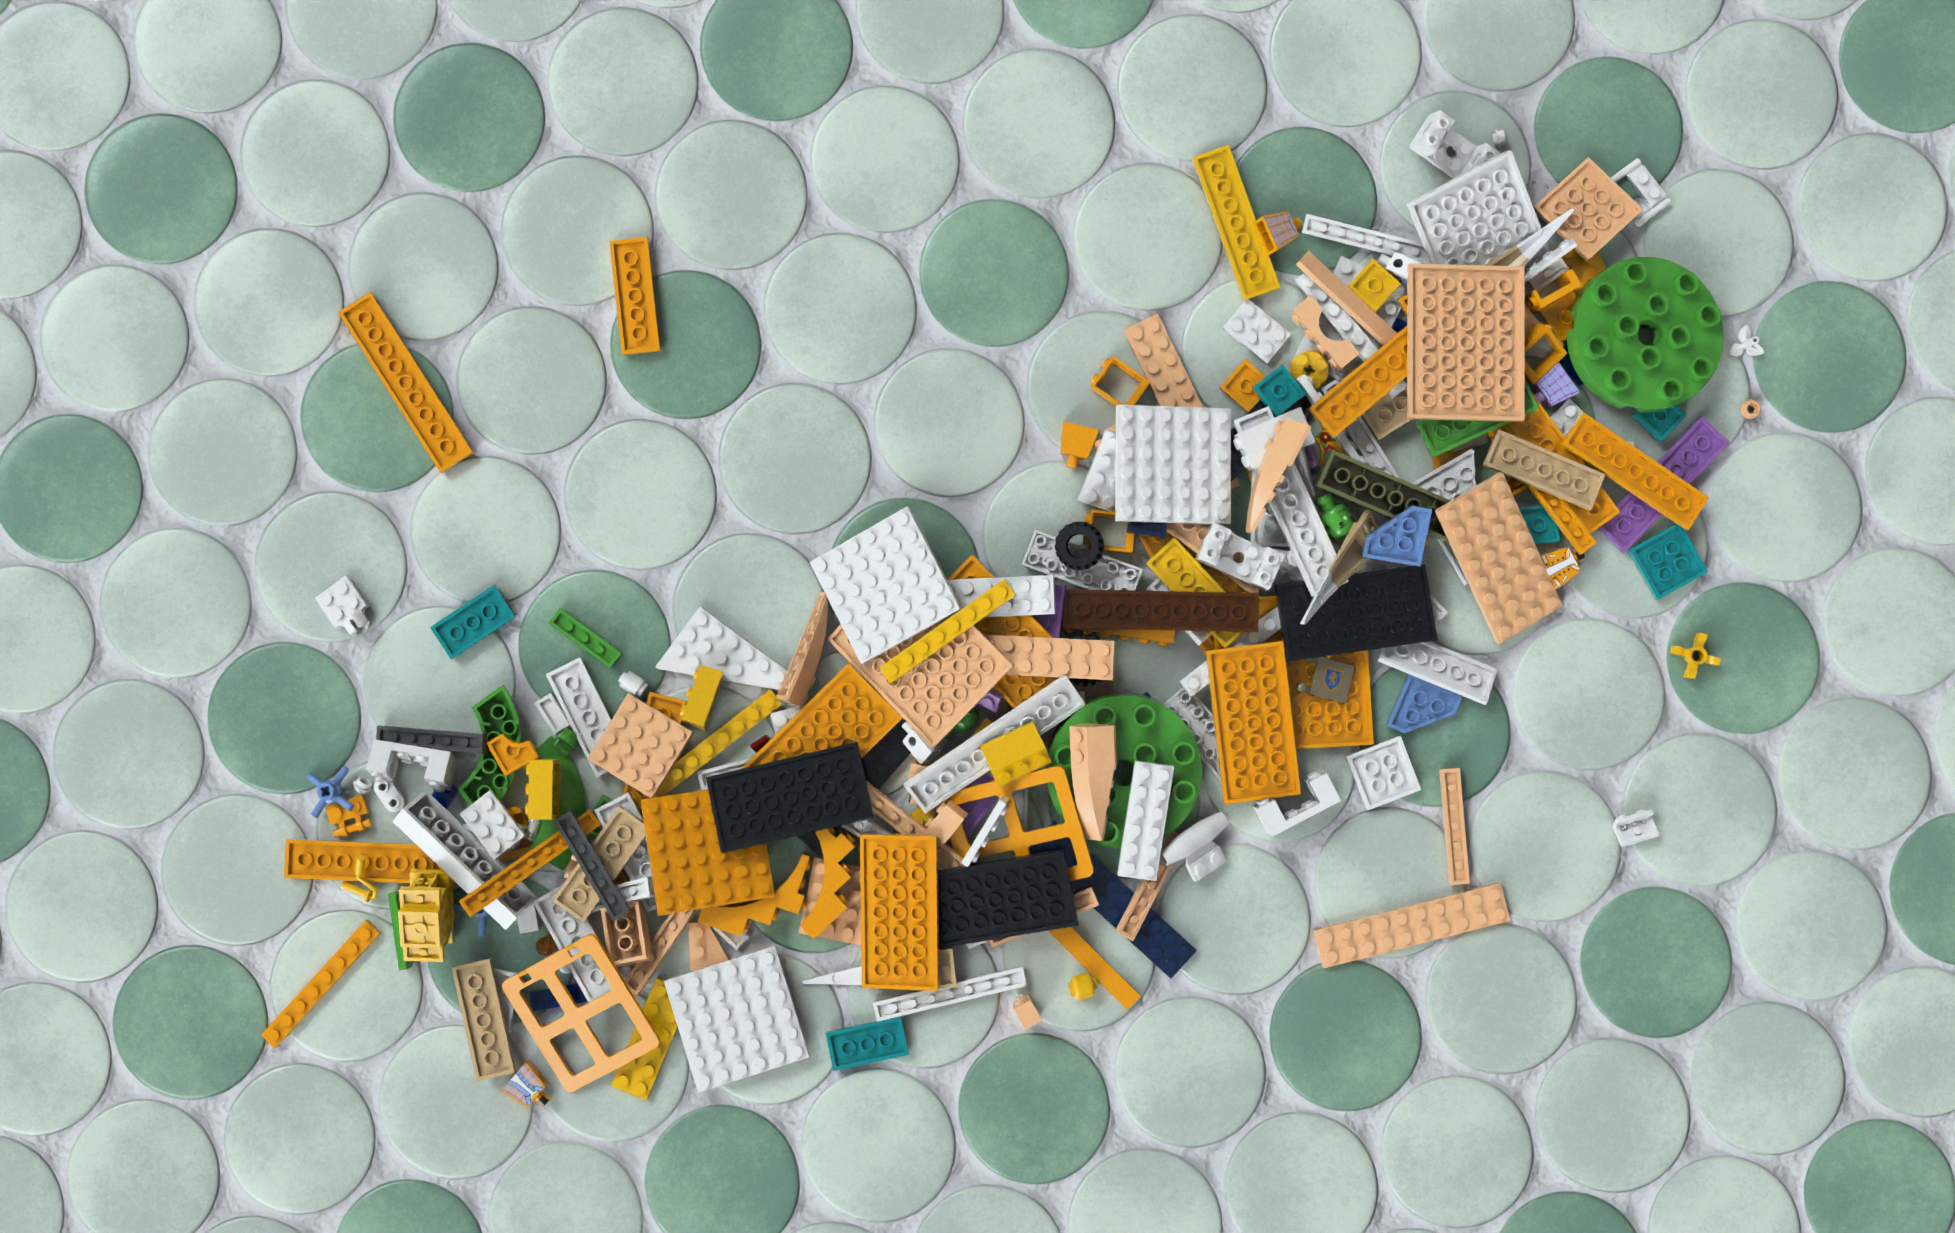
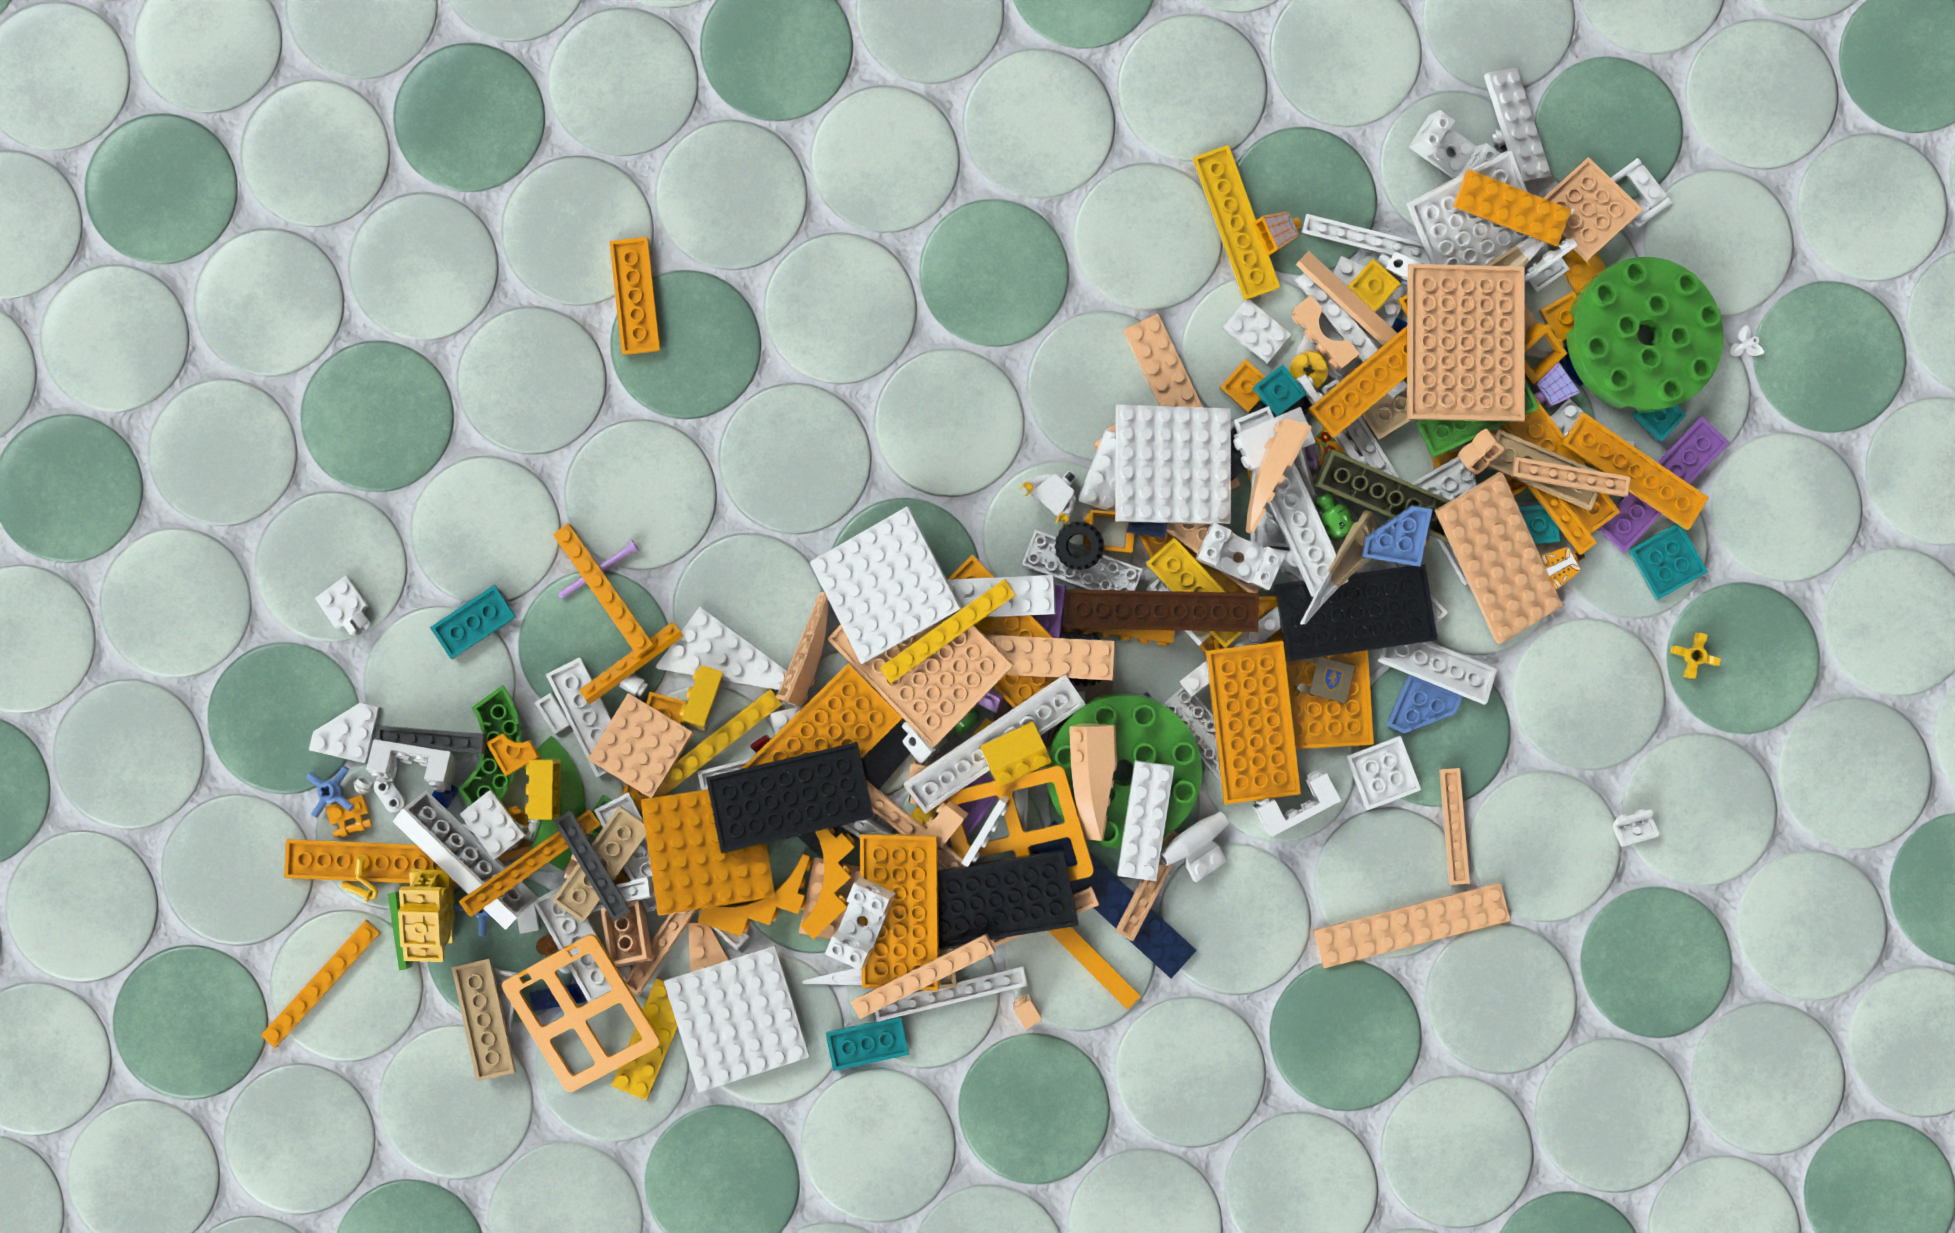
light orange plate [338,292,474,473] -> none
torso [501,1059,551,1107] -> none
bright green plate [549,608,622,669] -> none
bright green piece [552,728,579,757] -> none
light orange torso [1060,421,1099,469] -> none
yellow head [1068,973,1098,1000] -> none
light orange window [1090,355,1150,407] -> none
light orange panel [1525,269,1582,314] -> none
light nougat plate [1741,400,1761,419] -> none
none -> white plate [309,703,380,763]
none -> light orange plate [553,524,655,657]
none -> lavender bar [558,540,639,599]
none -> light orange plate [579,622,683,705]
none -> white plate [825,877,896,970]
none -> light nougat plate [851,933,996,1019]
none -> white torso [1020,471,1076,528]
none -> light orange plate [1453,169,1572,246]
none -> light nougat brick [1458,429,1504,475]
none -> white plate [1484,67,1551,183]
none -> light nougat plate [1511,457,1631,497]

